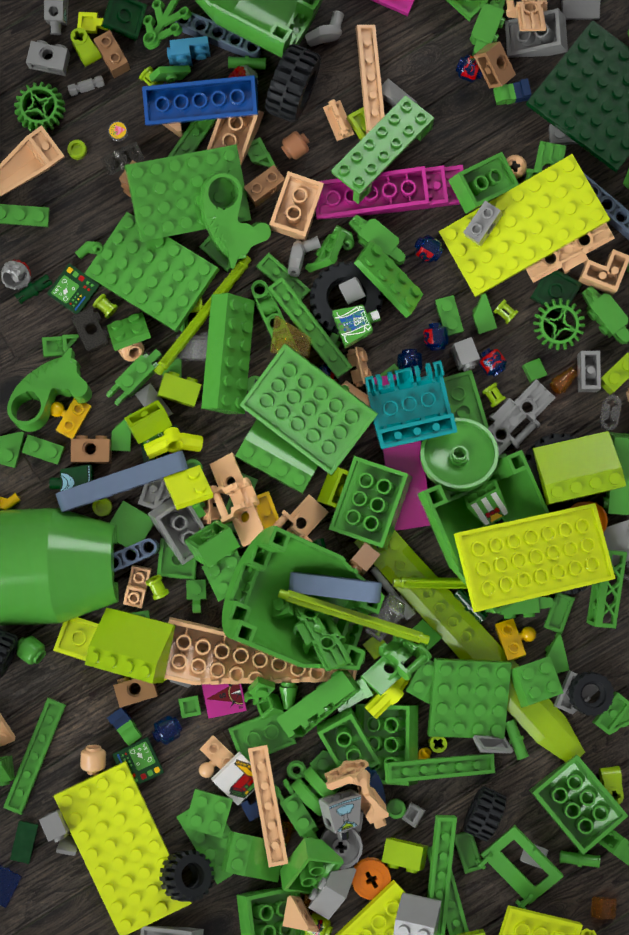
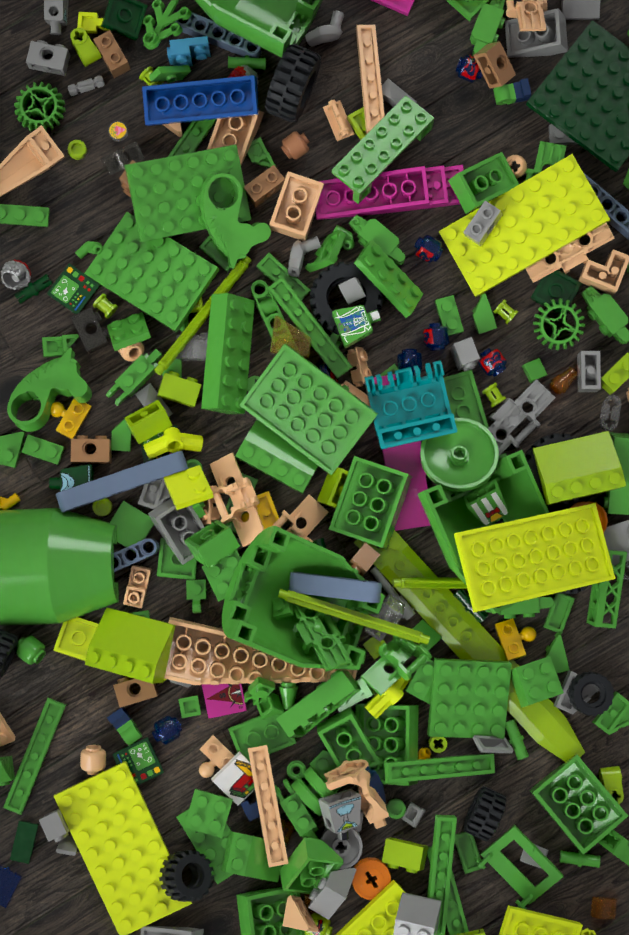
lime bush [145,575,169,600] -> none

